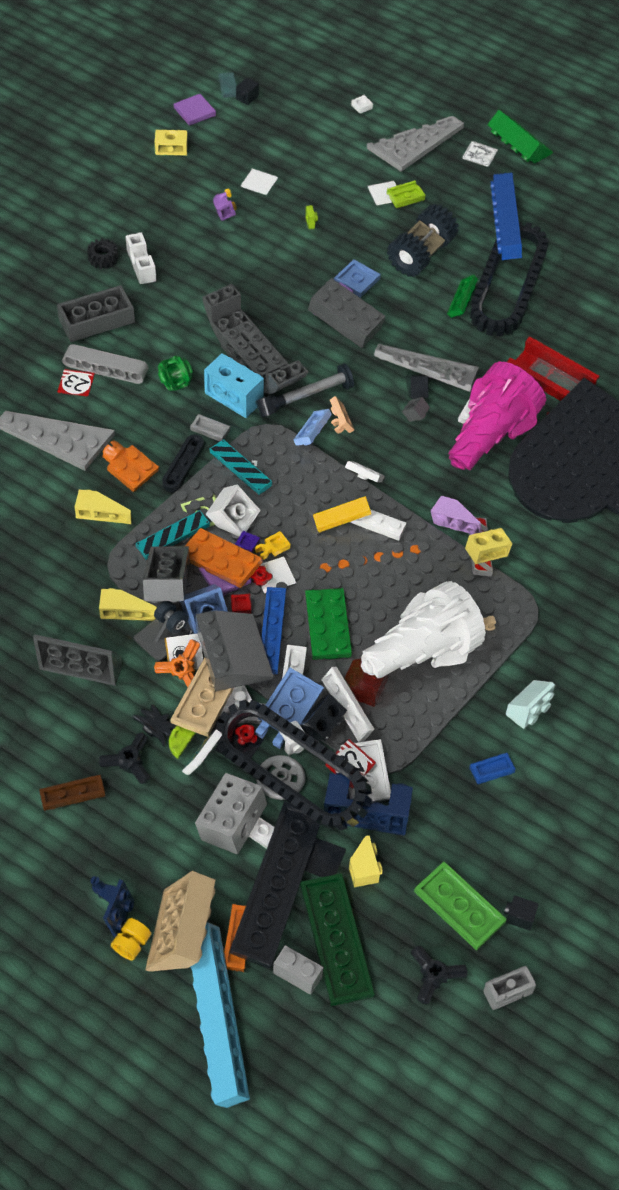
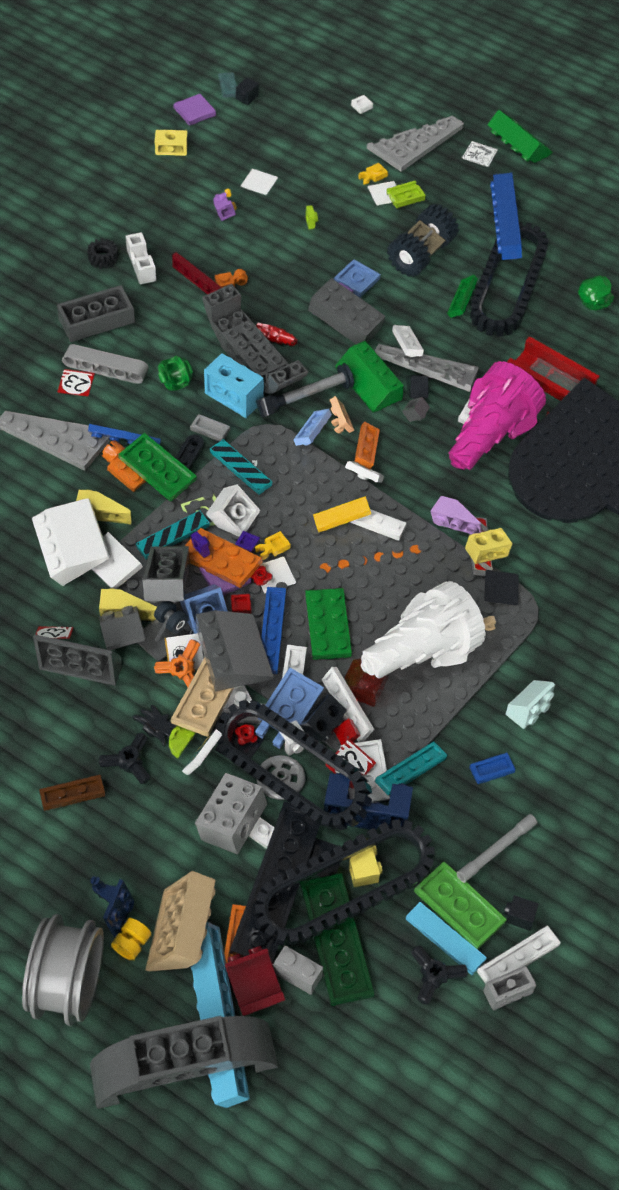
none -> light grey wheel [22,914,104,1026]
none -> white slope [32,498,110,586]
none -> sticker [35,626,73,639]
none -> blue plate [88,424,161,445]
none -> dark grey slope [90,1016,278,1109]
none -> white tile [92,532,143,589]
none -> dark grey slope [99,606,146,650]
none -> green plate [118,433,197,502]
none -> dark red tile [172,252,222,294]
none -> dark purple plate [191,531,210,558]
none -> orange plate [214,269,248,288]
none -> dark red panel [224,945,285,1016]
none -> black piece [253,819,435,946]
none -> red hinge [256,323,298,346]
none -> red tile [334,718,361,745]
none -> green slope [335,341,404,413]
none -> orange plate [355,421,380,469]
none -> yellow plate [358,163,388,185]
none -> teal tile [375,741,447,796]
none -> white plate [392,325,424,357]
none -> medium azure tile [406,902,487,975]
none -> light grey piece [456,814,537,883]
none -> white tile [477,925,561,984]
none -> black sticker [484,570,519,605]
none -> green helmet [578,275,614,310]

